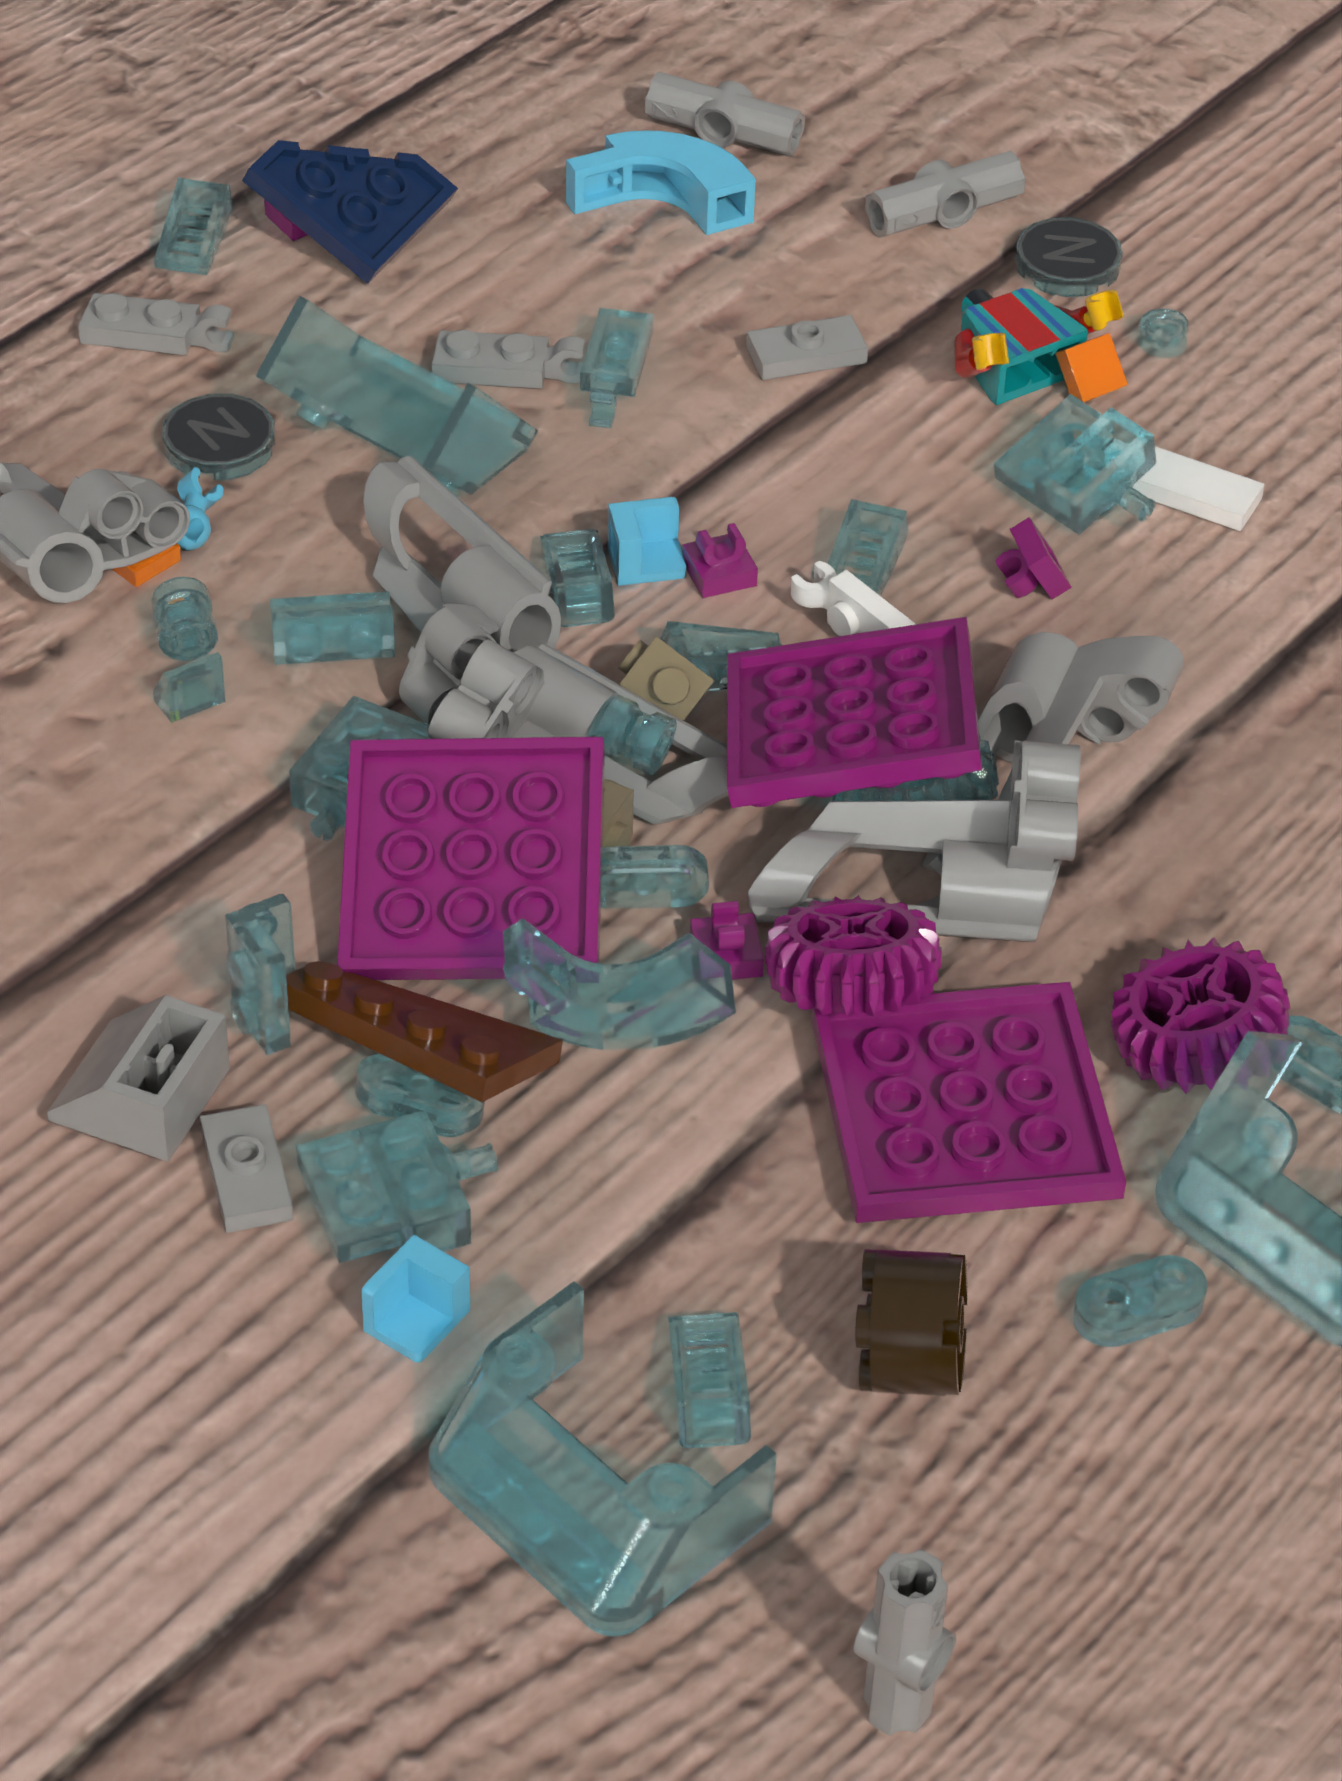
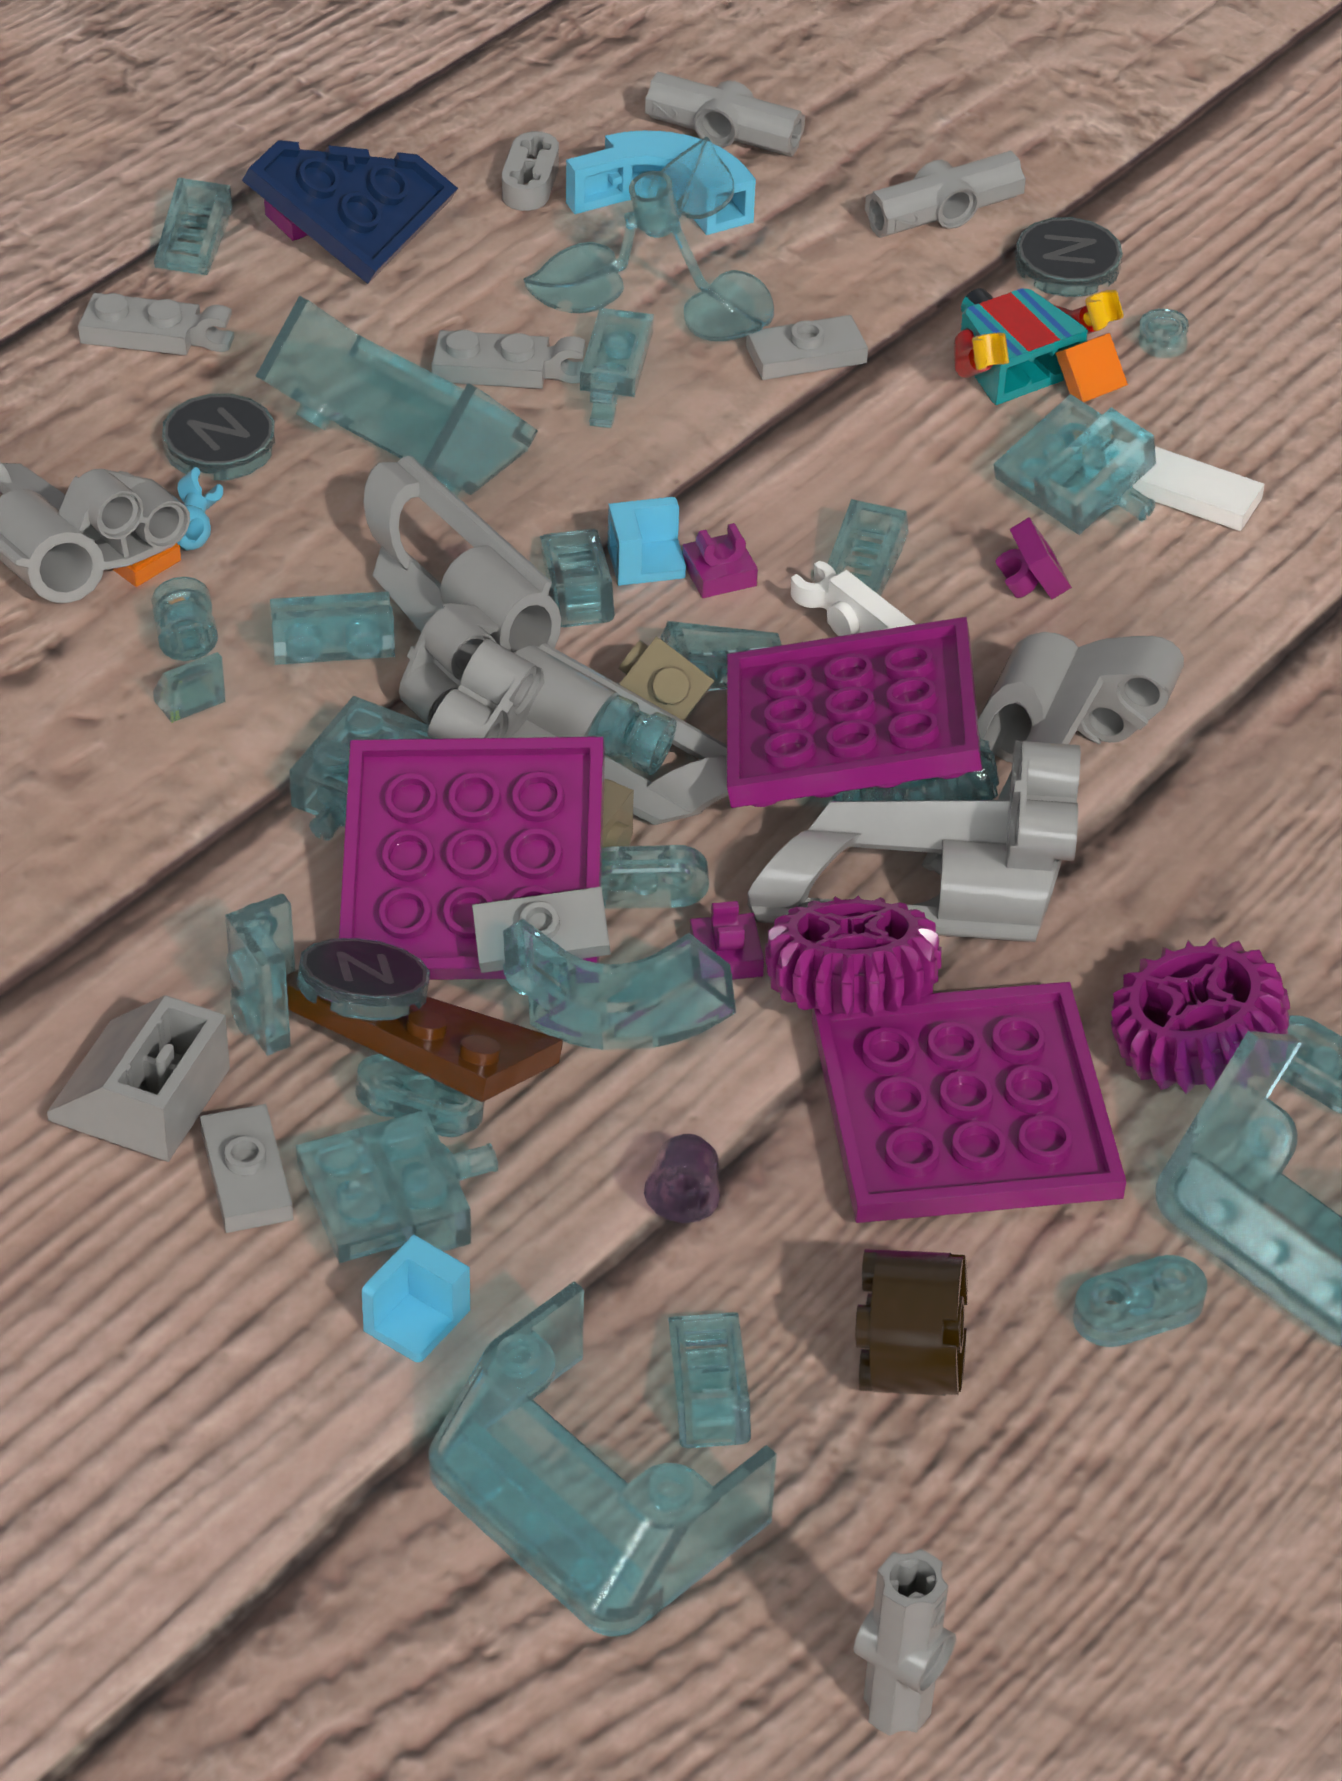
none -> tile [297,938,430,1021]
none -> light grey plate [472,887,611,973]
none -> light grey beam [502,131,559,211]
none -> clear light blue plant [523,137,774,341]
none -> clear purple hat [644,1134,720,1223]

